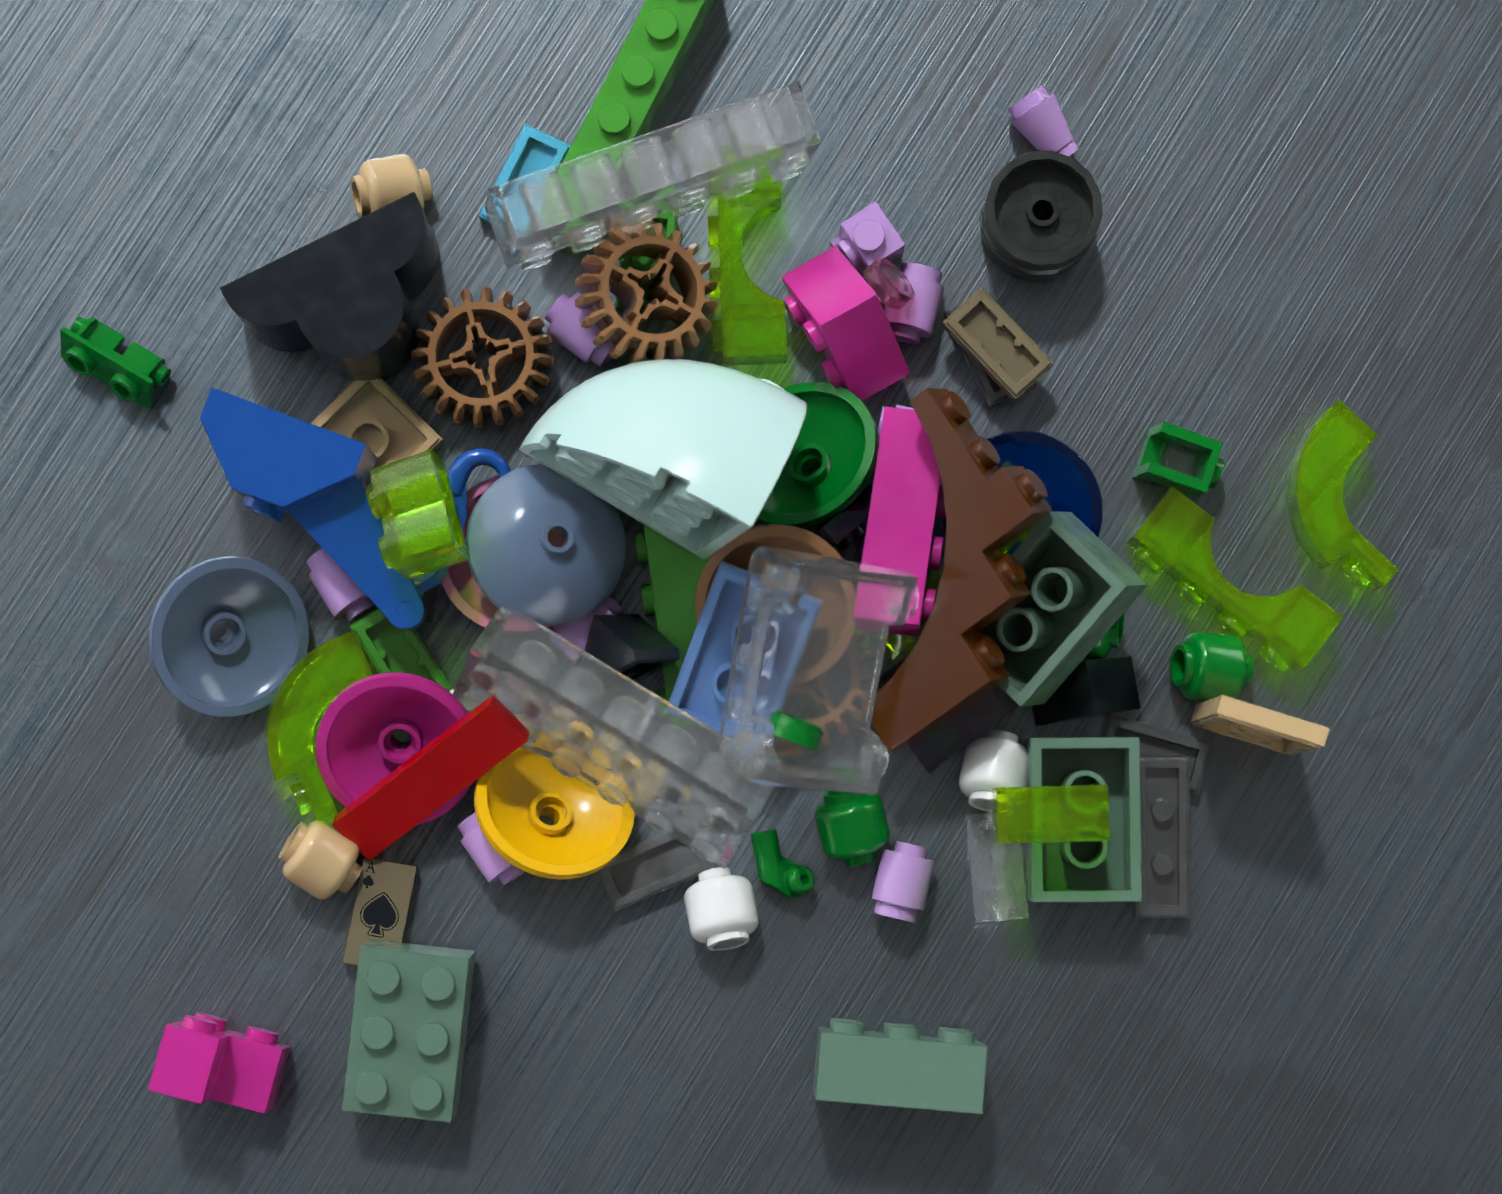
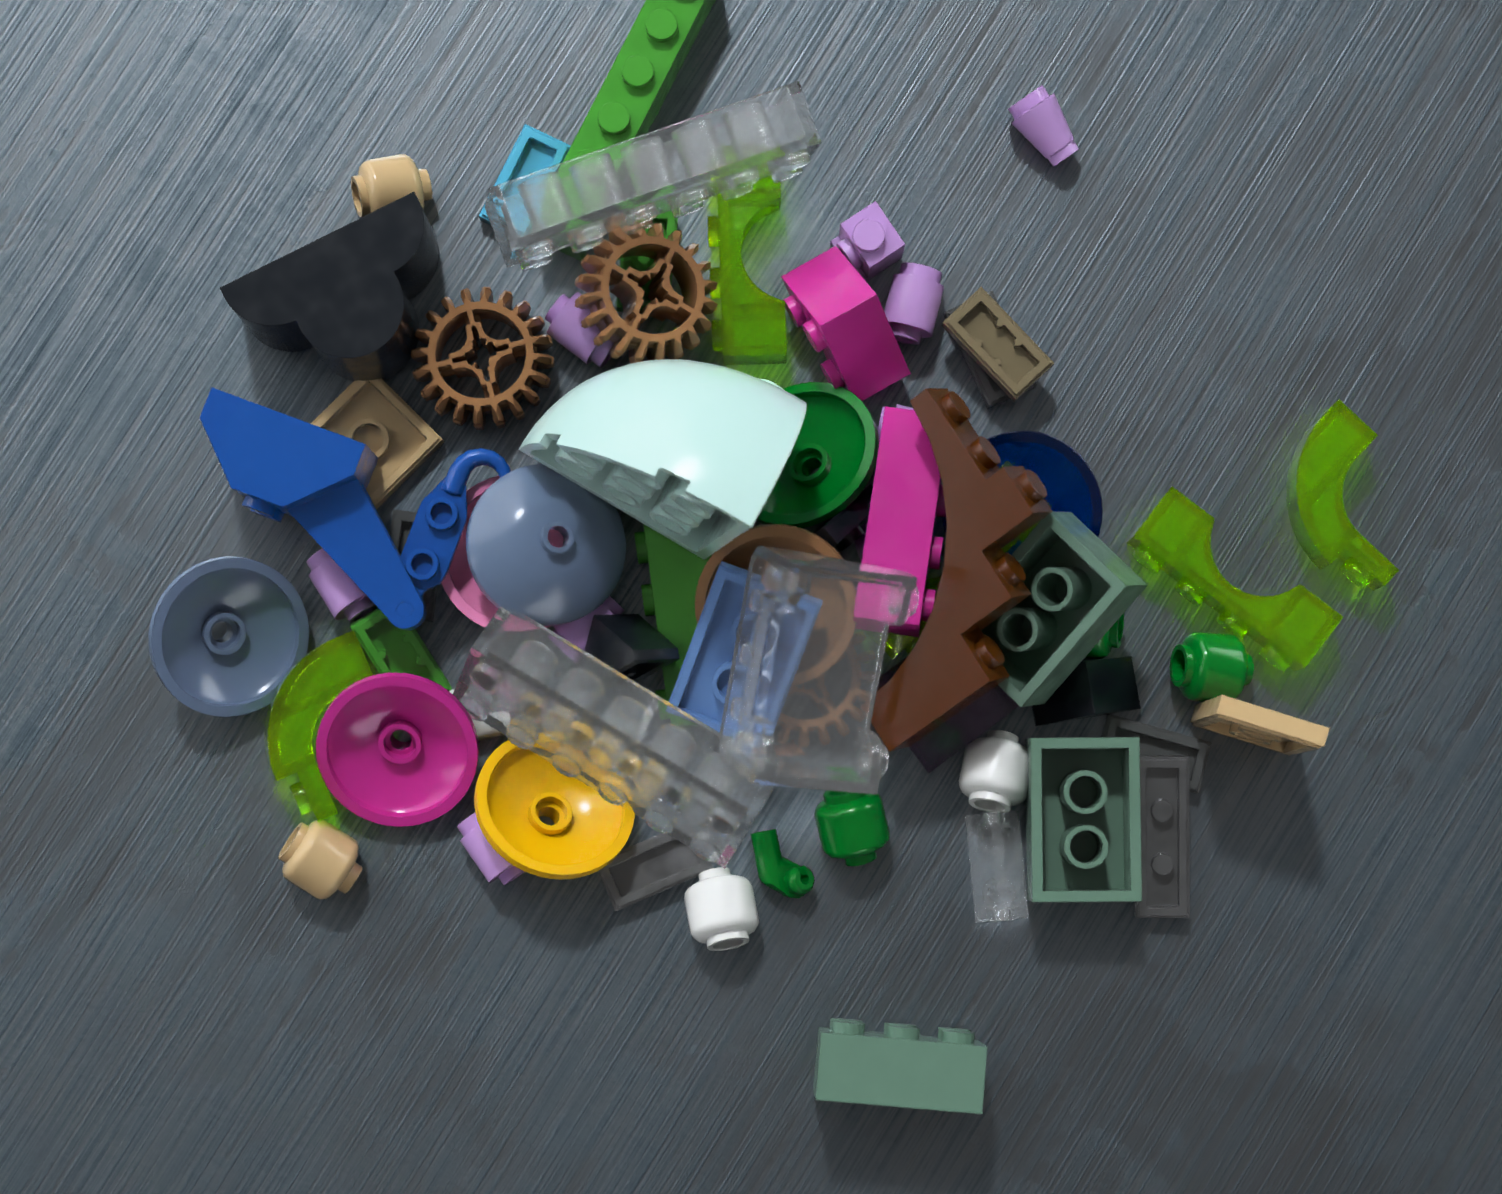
green hinge [60,316,171,410] -> none
dark pink brick [148,1012,291,1114] -> none
red tile [332,695,530,861] -> none
sand green brick [342,940,476,1123] -> none
dark tan tile [343,857,418,966] -> none
clear neon green brick [366,449,468,580] -> none
green tile [765,710,824,750] -> none
clear pink tile [864,257,915,310] -> none
lavender brick [871,841,935,923] -> none
pearl dark grey wheel [980,151,1103,281] -> none
clear neon green brick [992,785,1110,844] -> none
green window [1132,421,1224,497] -> none

